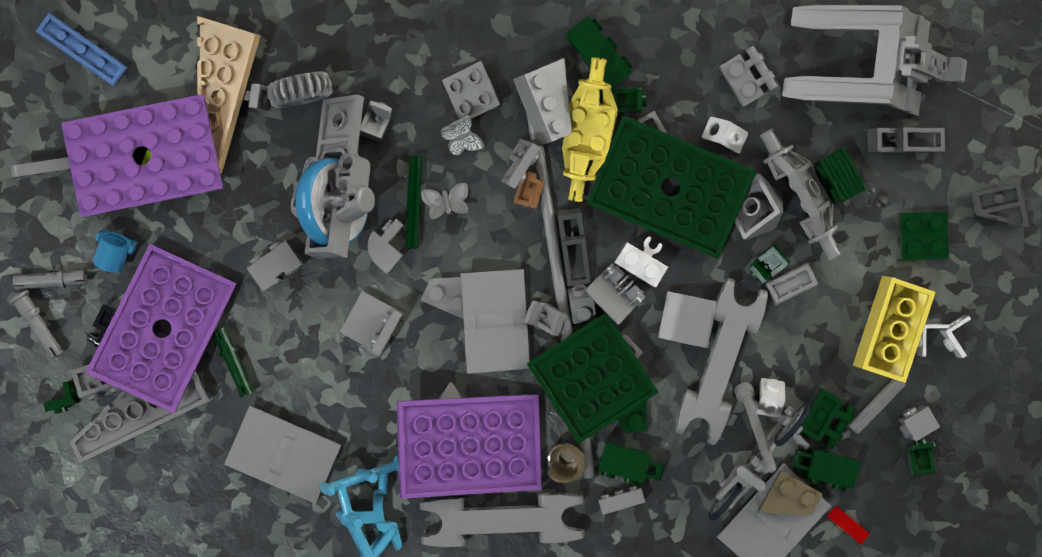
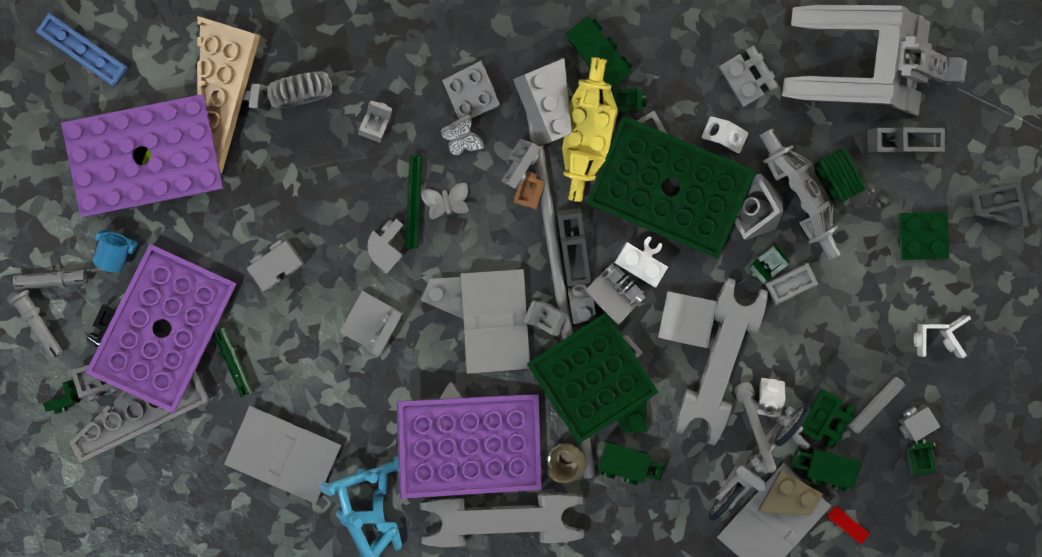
light grey beam [10,157,71,179] -> none
light grey piece [291,94,375,259] -> none
light grey piece [598,485,645,515] -> none
light yellow slope [852,276,936,383] -> none

